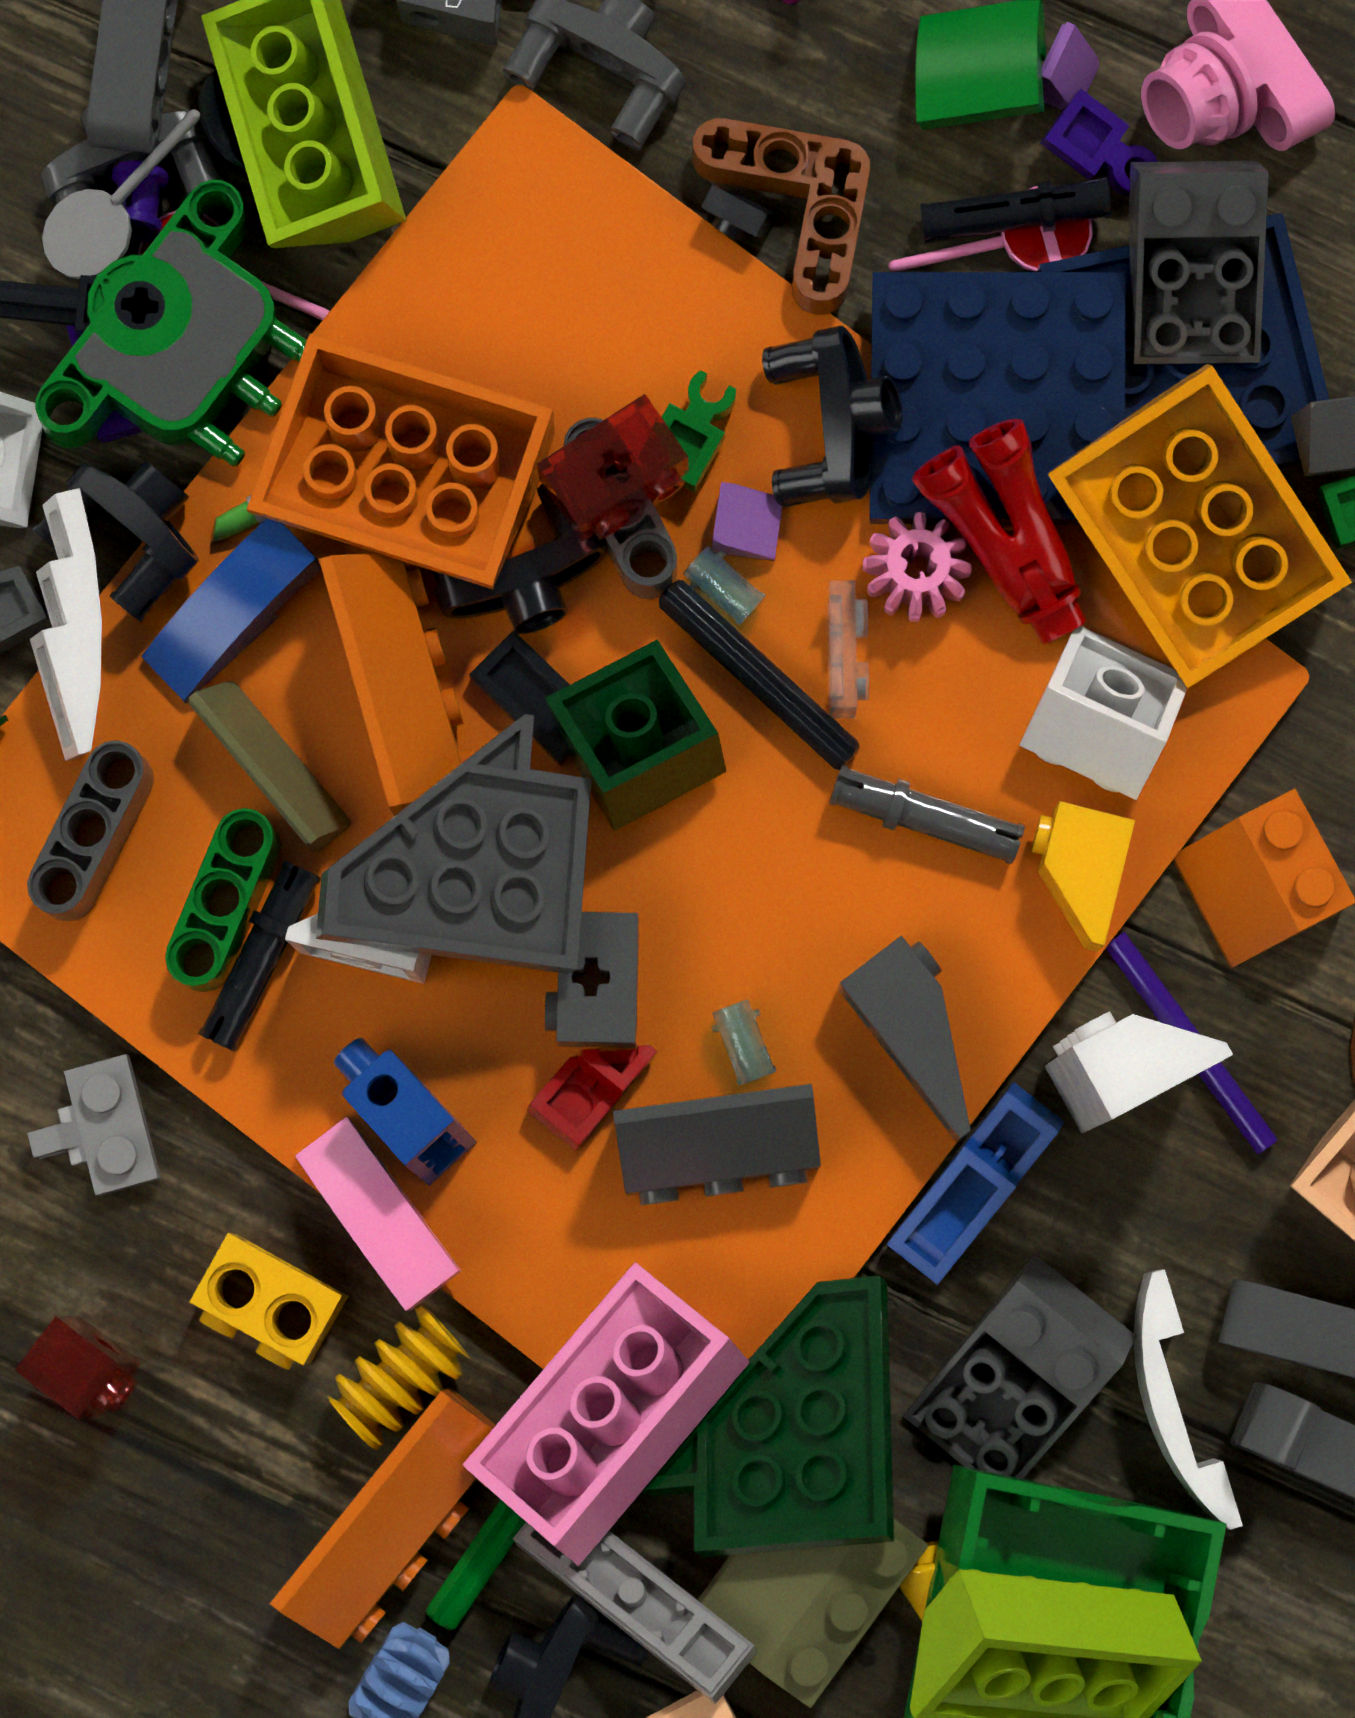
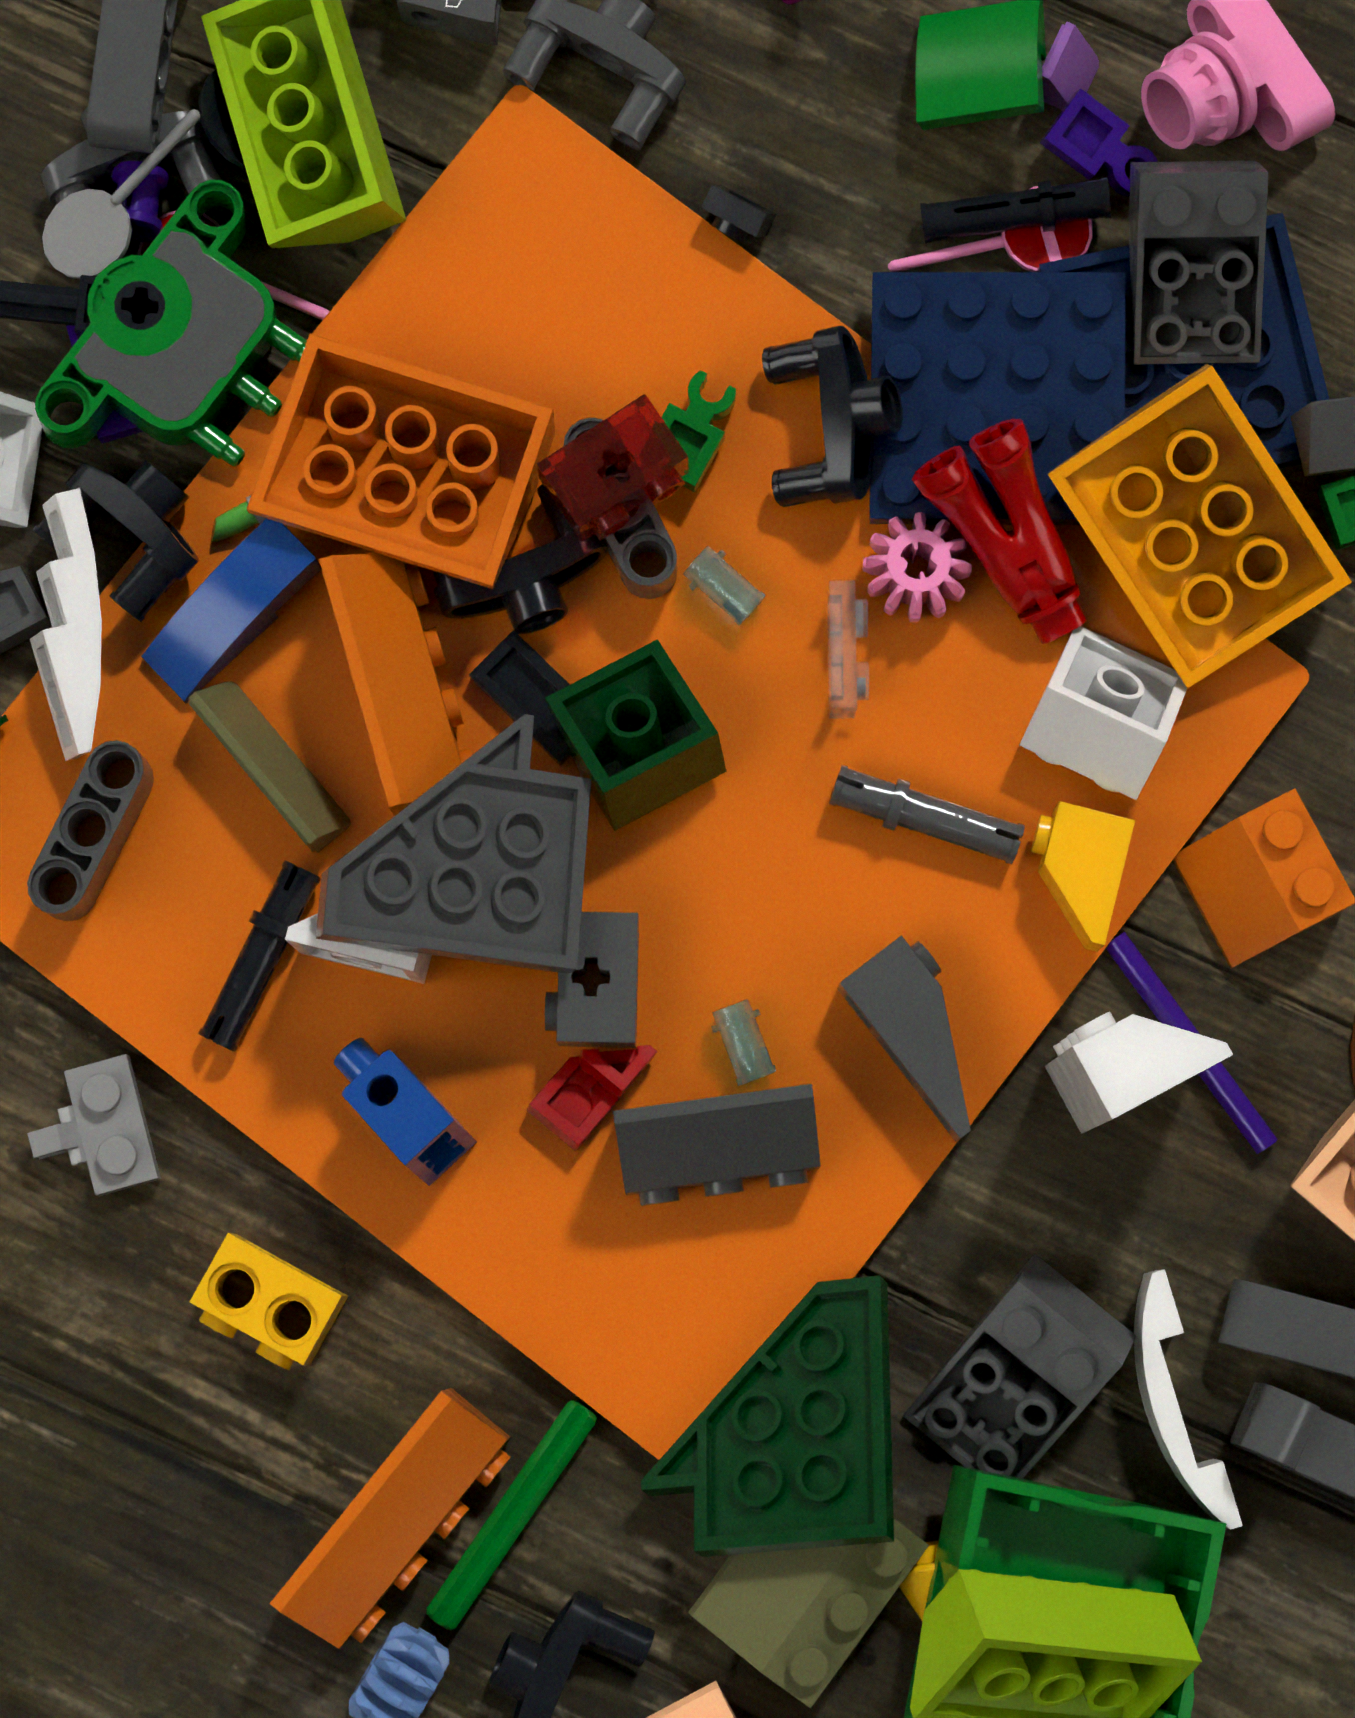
clear red brick [15,1316,141,1419] -> none
green beam [165,808,281,992] -> none
bright pink slope [295,1117,462,1311] -> none
yellow piece [327,1304,471,1450] -> none
bright pink slope [462,1262,750,1566] -> none
light grey plate [512,1522,758,1704] -> none
black axle [658,579,860,770] -> none
dark orange beam [692,118,870,314] -> none
medium lavender slope [712,482,782,561] -> none
blue slope [887,1082,1064,1285] -> none

